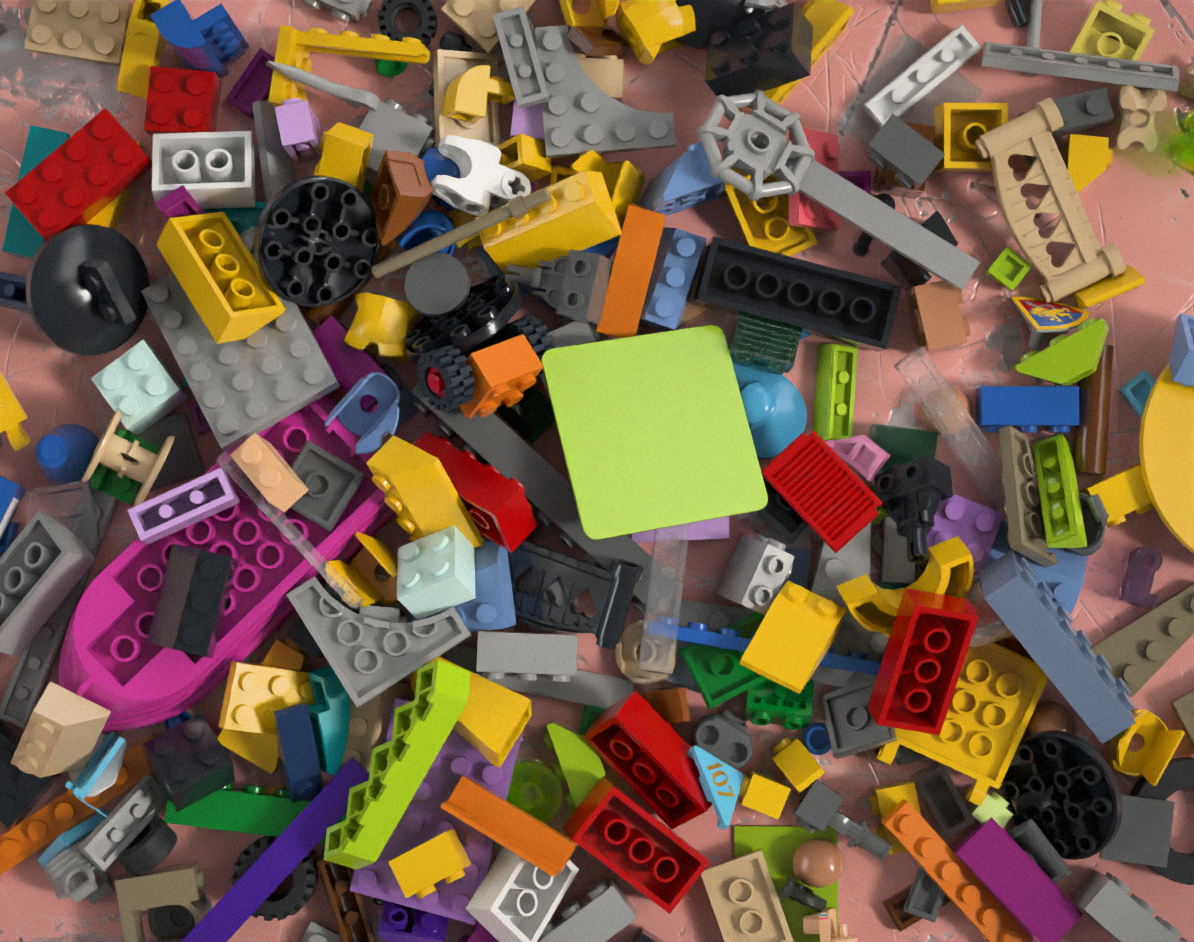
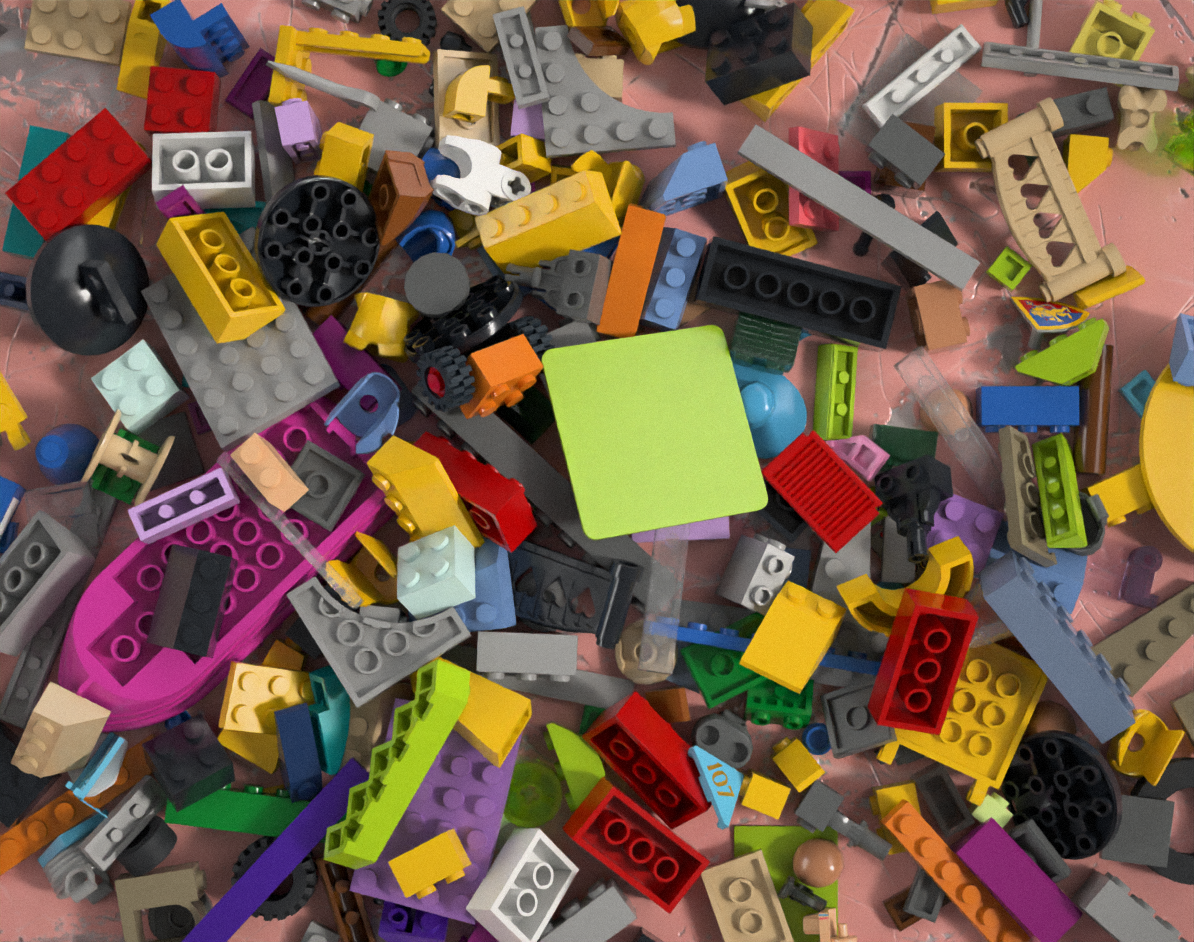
dark tan bar [372,188,551,279] -> none
orange panel [440,775,578,877] -> none
light grey plate [697,90,815,201] -> none

